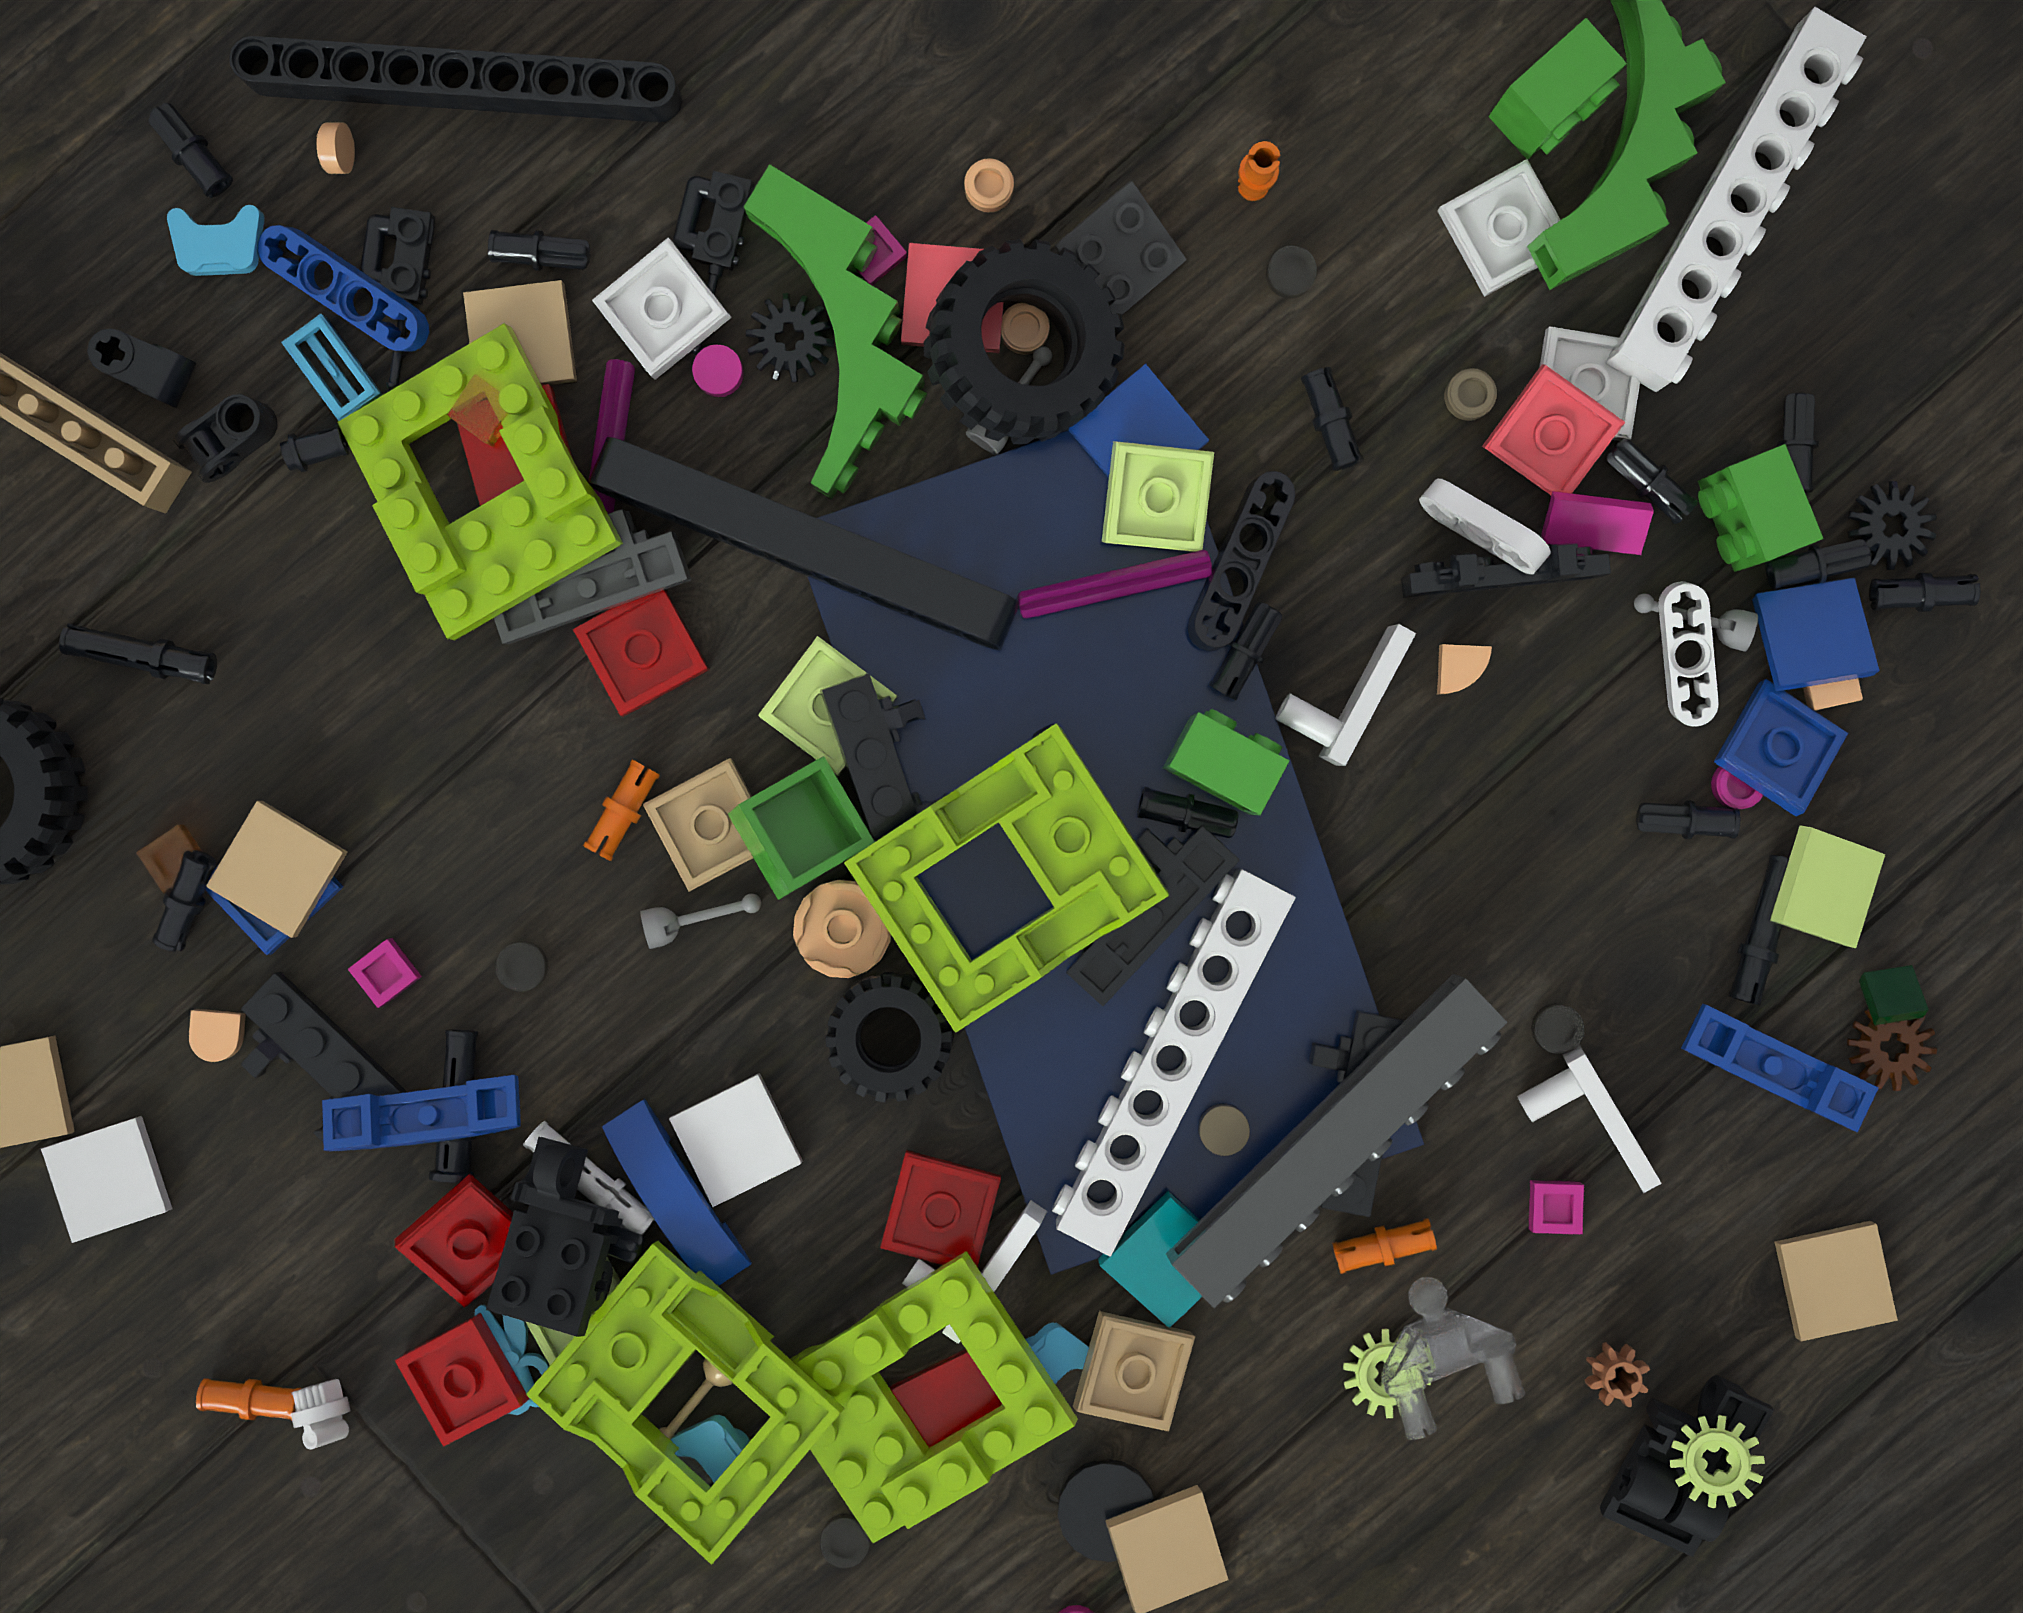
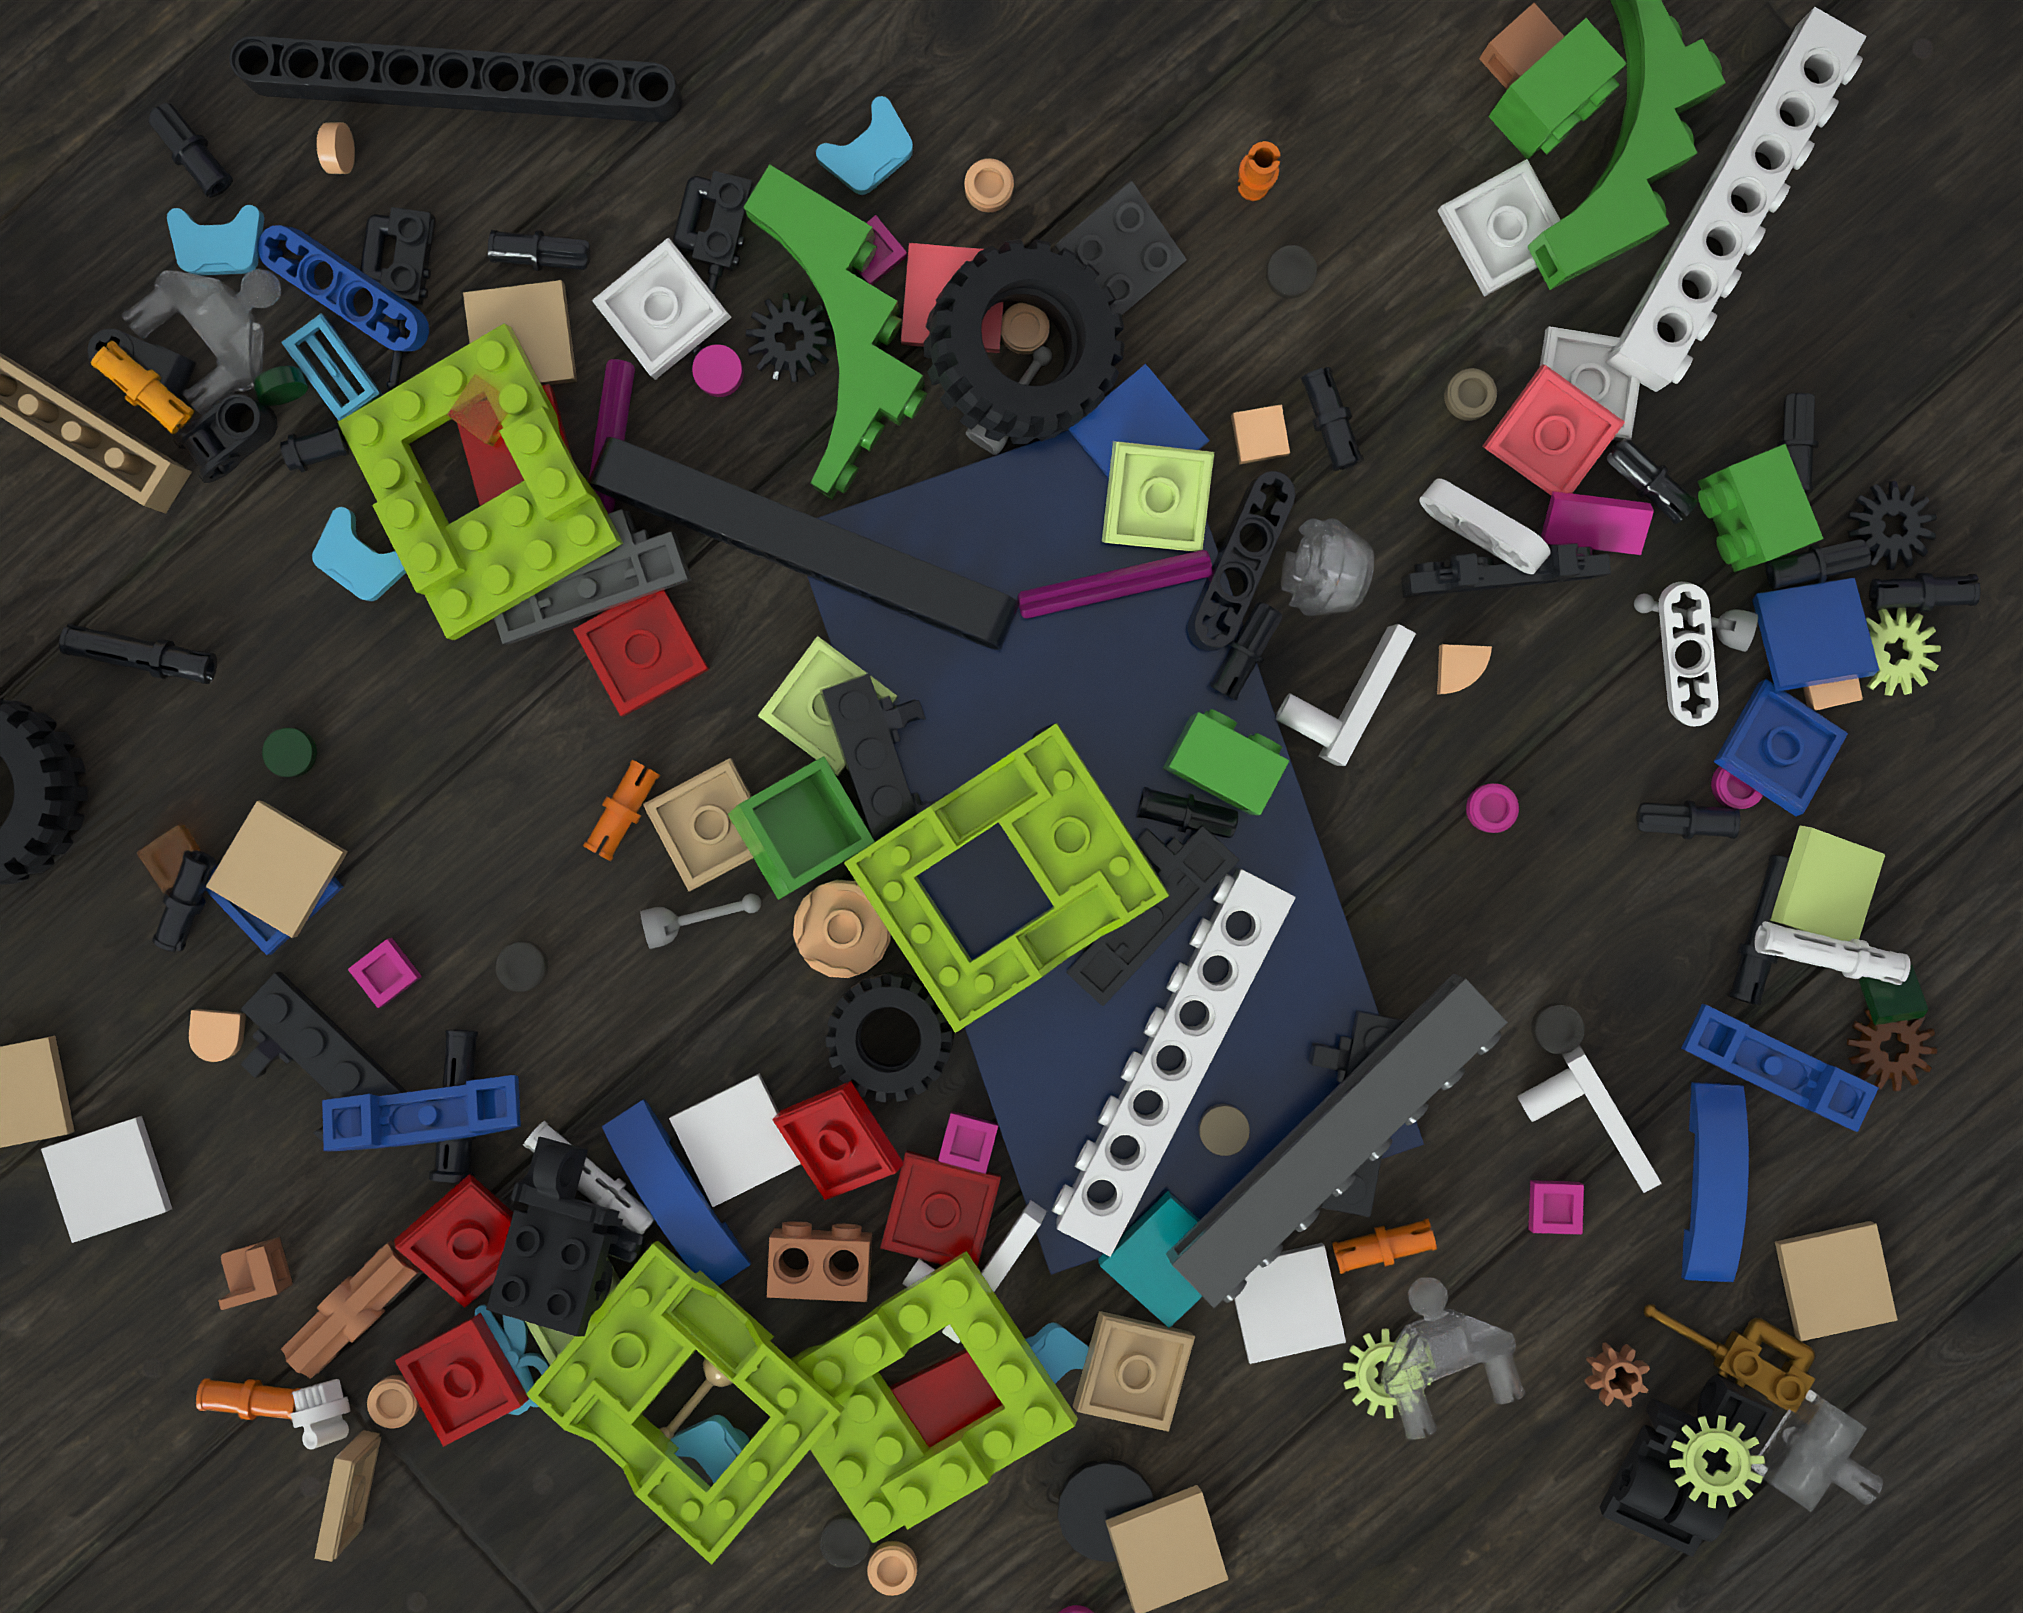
none -> light orange pin [91,341,194,434]
none -> clear connector [121,269,281,416]
none -> nougat panel [218,1237,293,1310]
none -> dark green tile [253,366,308,406]
none -> dark green tile [262,728,317,777]
none -> nougat piece [281,1240,420,1379]
none -> medium azure piece [312,507,406,601]
none -> tan tile [314,1430,381,1562]
none -> light nougat tile [367,1375,420,1429]
none -> nougat brick [767,1221,872,1302]
none -> red tile [772,1081,904,1200]
none -> medium azure piece [816,96,913,195]
none -> light nougat tile [867,1541,917,1596]
none -> dark pink tile [938,1111,998,1174]
none -> light nougat tile [1231,404,1290,464]
none -> white tile [1234,1243,1346,1364]
none -> clear cone [1281,518,1374,616]
none -> dark pink tile [1466,783,1519,833]
none -> nougat panel [1479,3,1565,89]
none -> pearl gold piece [1644,1304,1815,1413]
none -> blue slope [1682,1082,1749,1282]
none -> clear brick [1751,1389,1883,1512]
none -> white pin [1755,921,1910,985]
none -> yellowish green gear [1866,608,1941,696]

